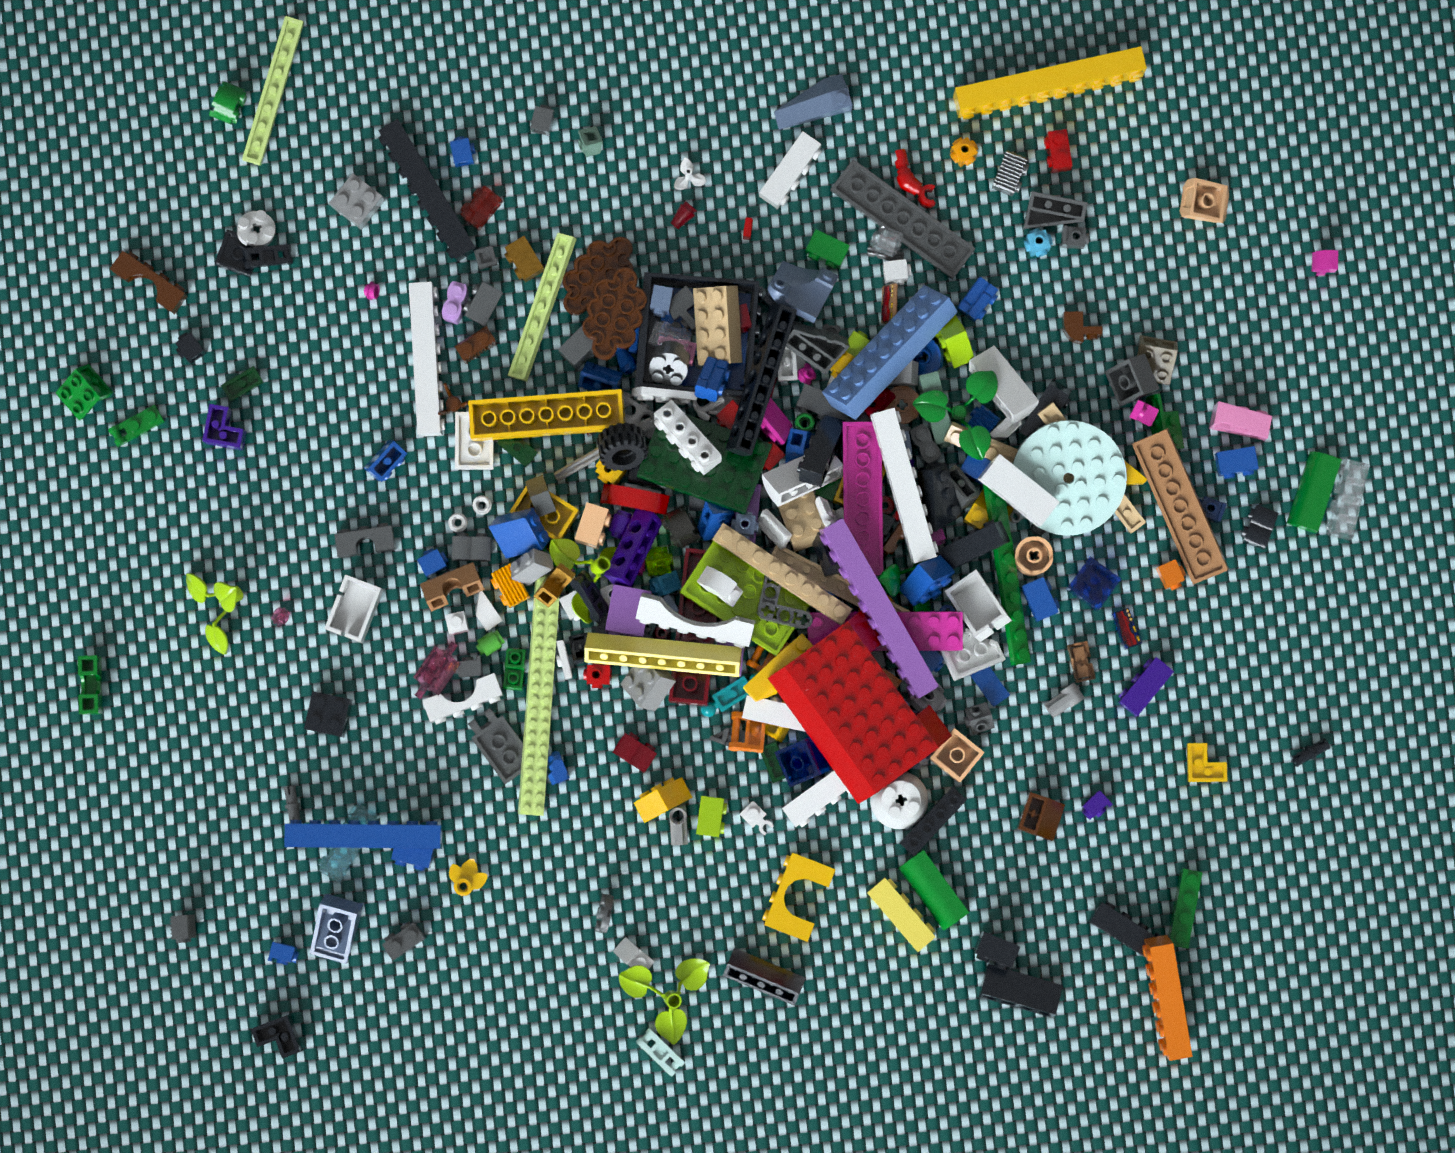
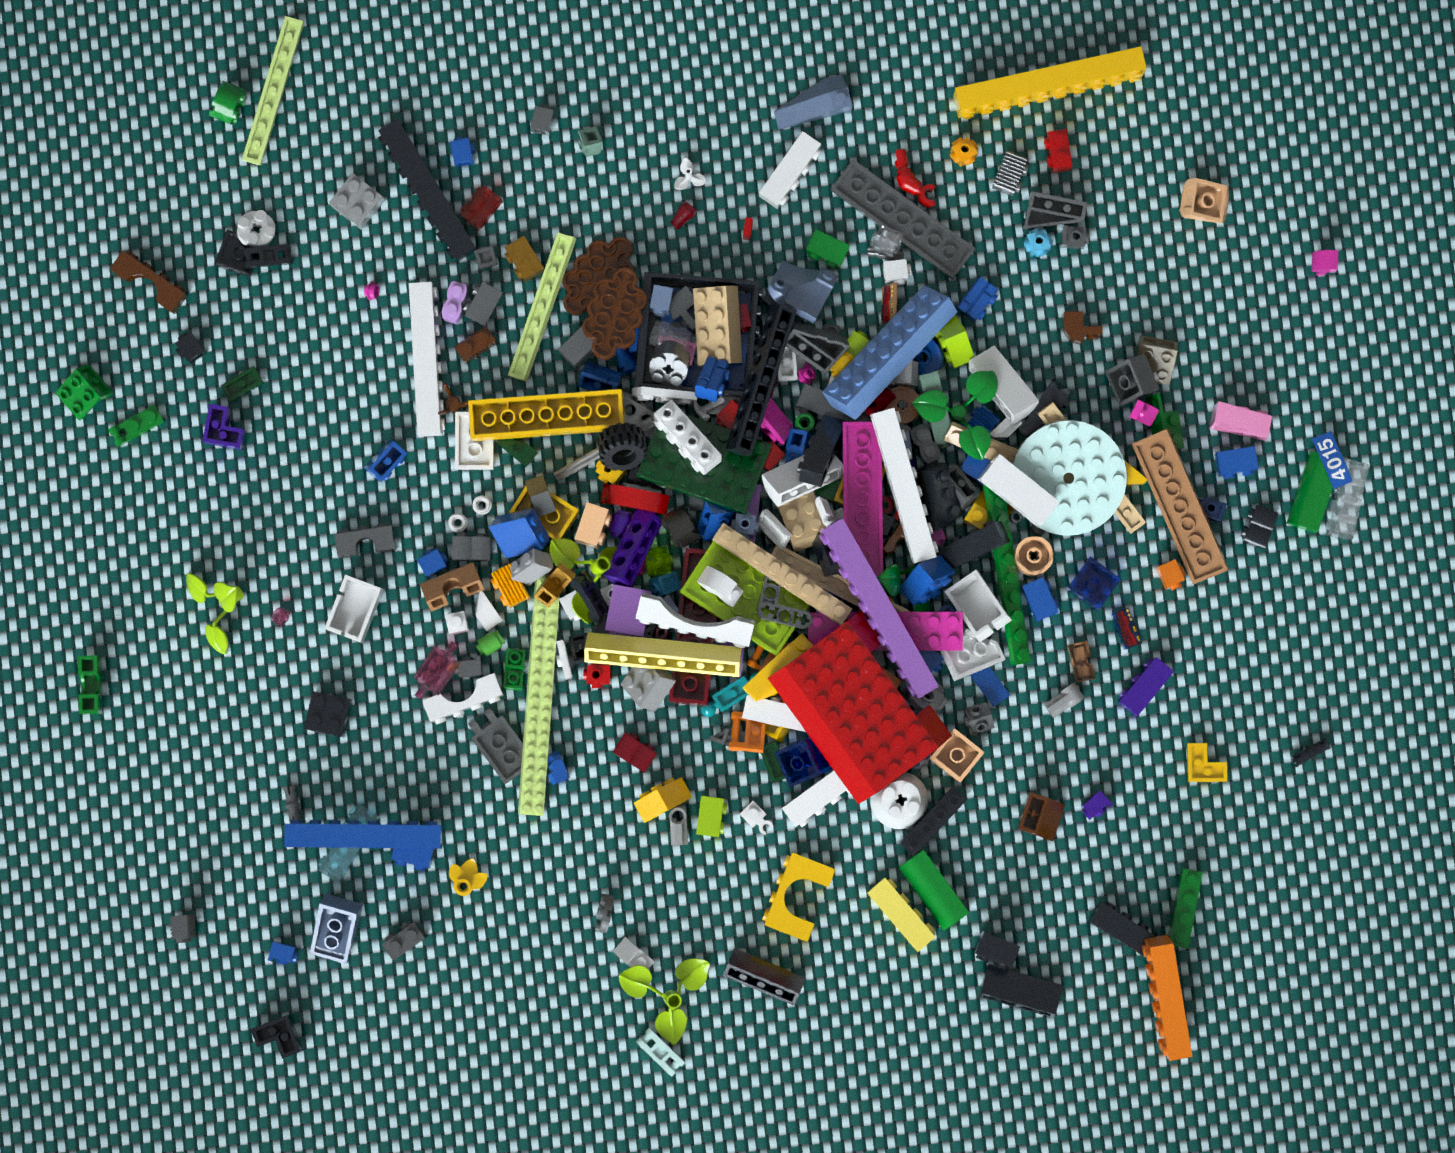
none -> blue sticker [1312,431,1353,489]

